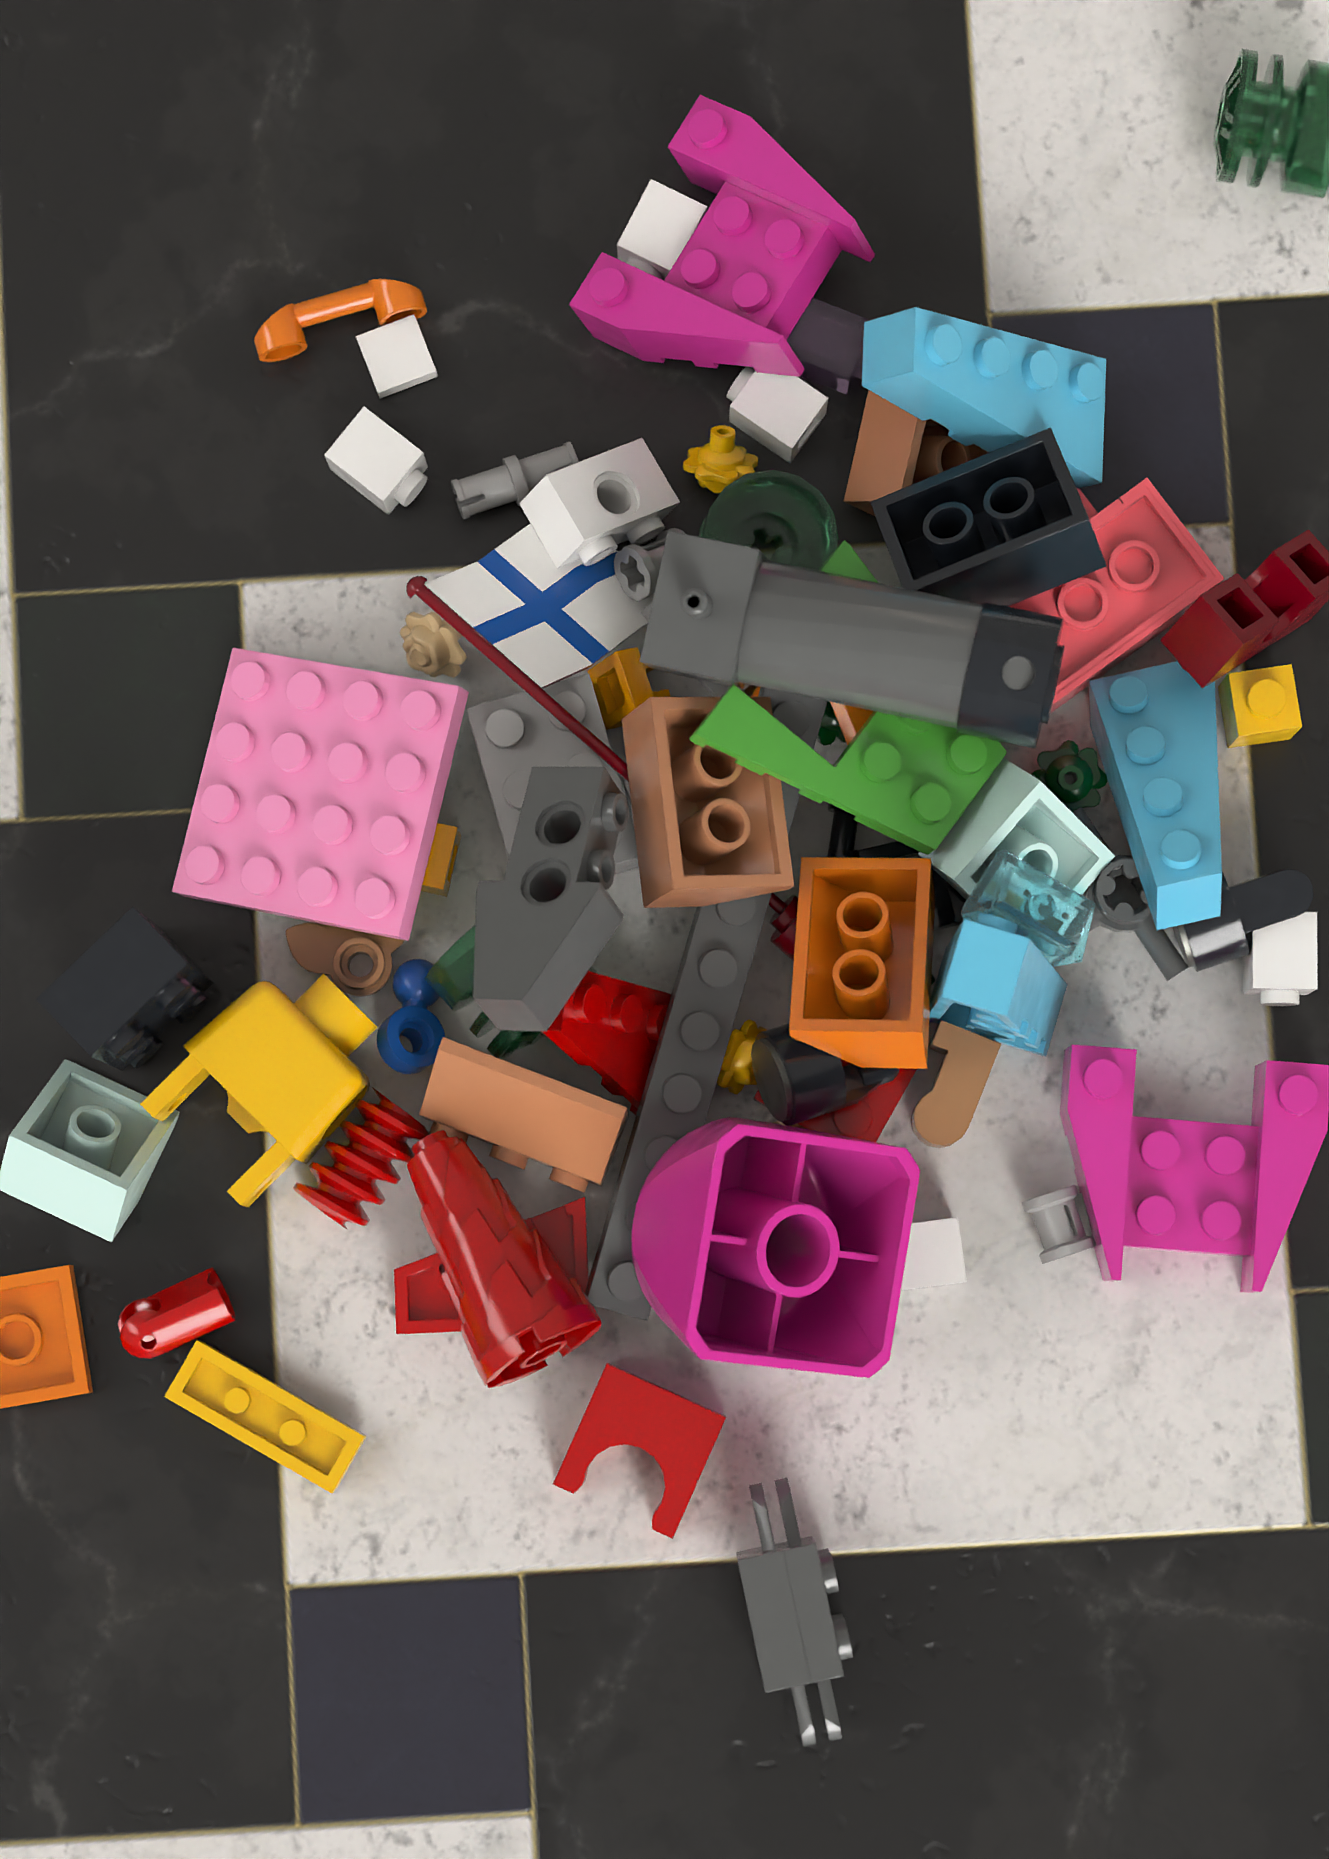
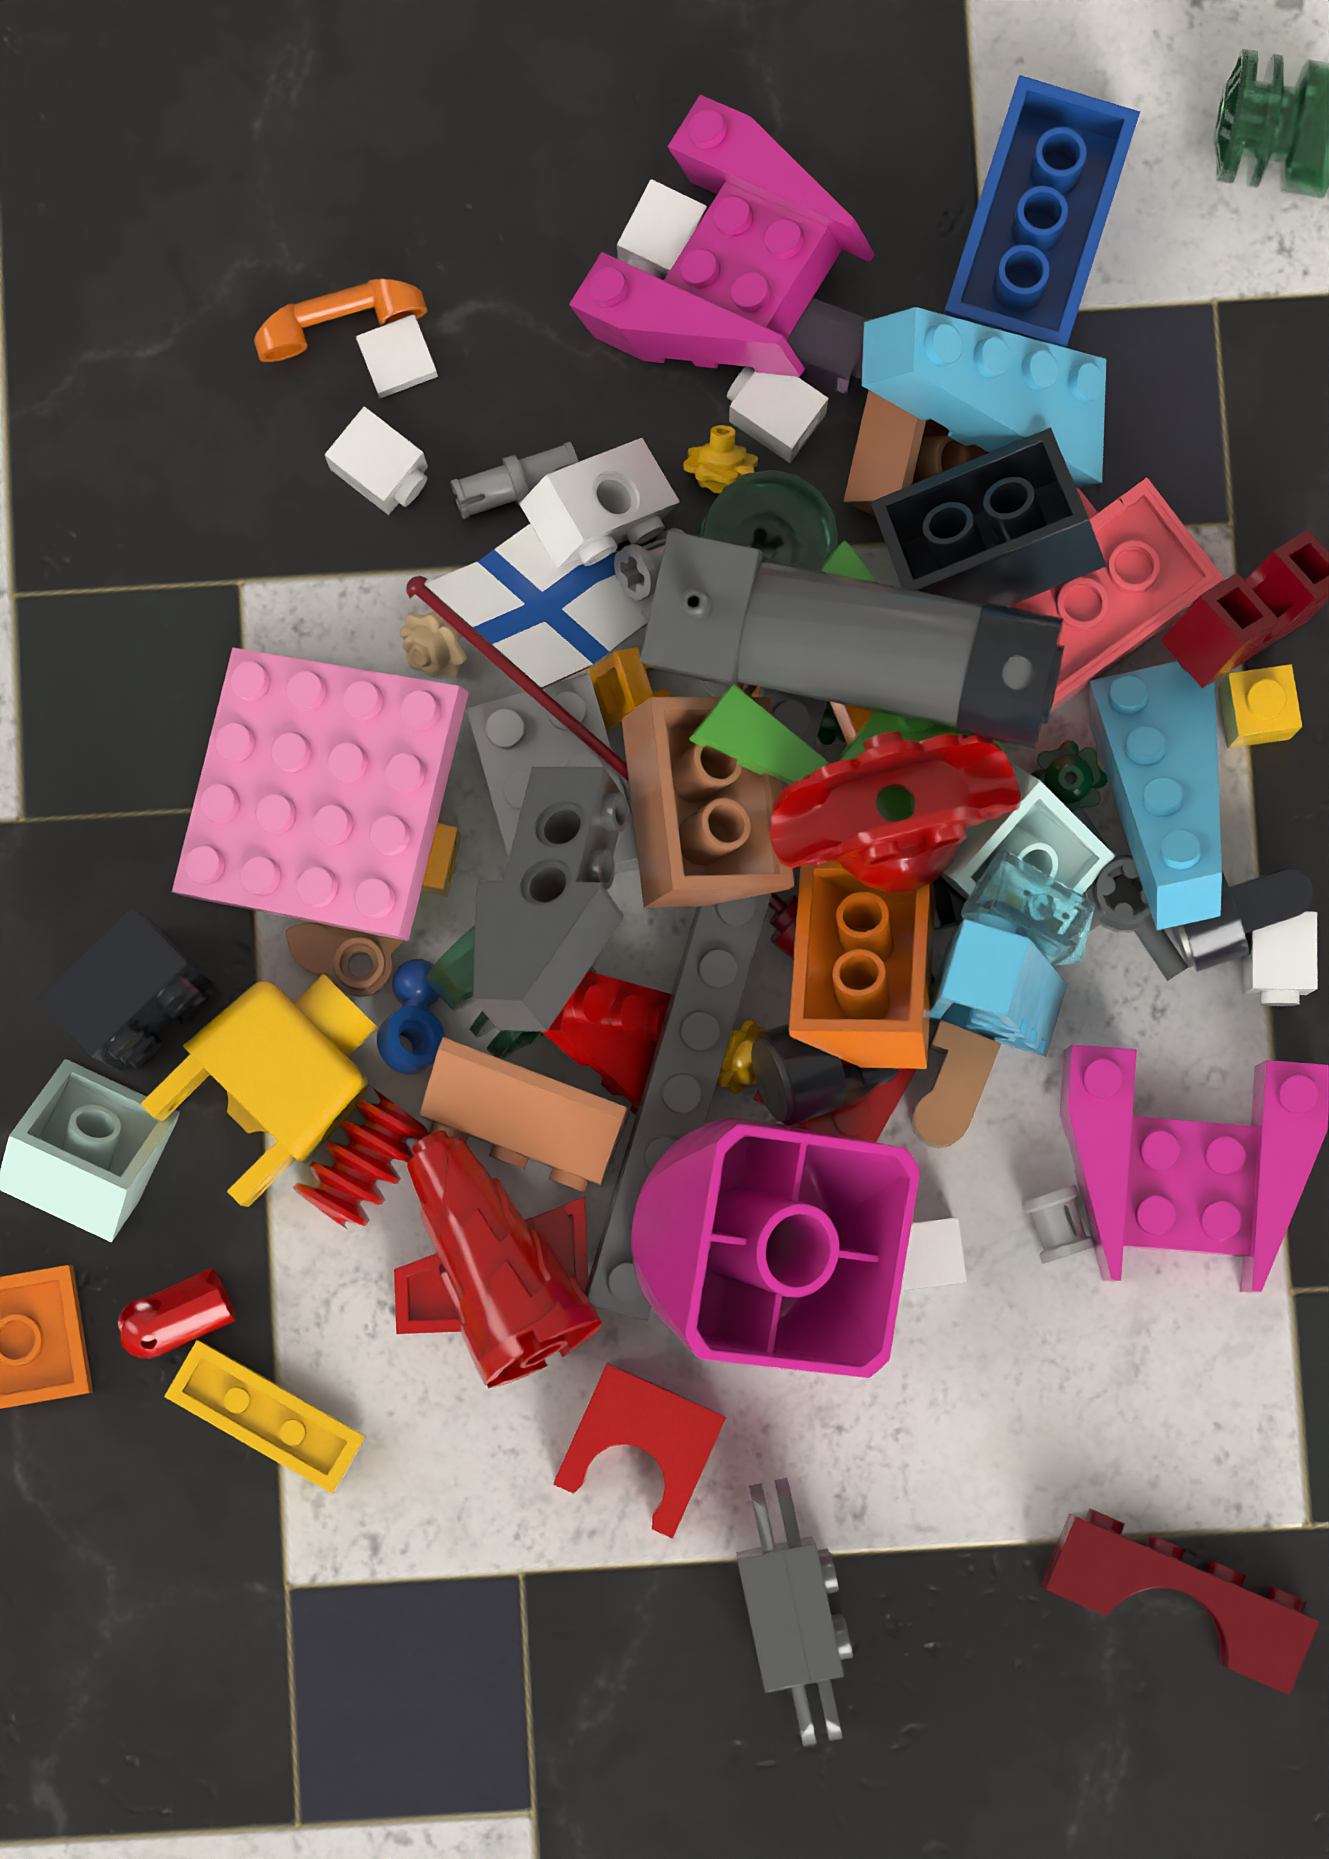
none -> red piece [770,731,1021,893]
none -> blue brick [943,75,1140,348]
none -> dark red arch [1039,1508,1319,1695]

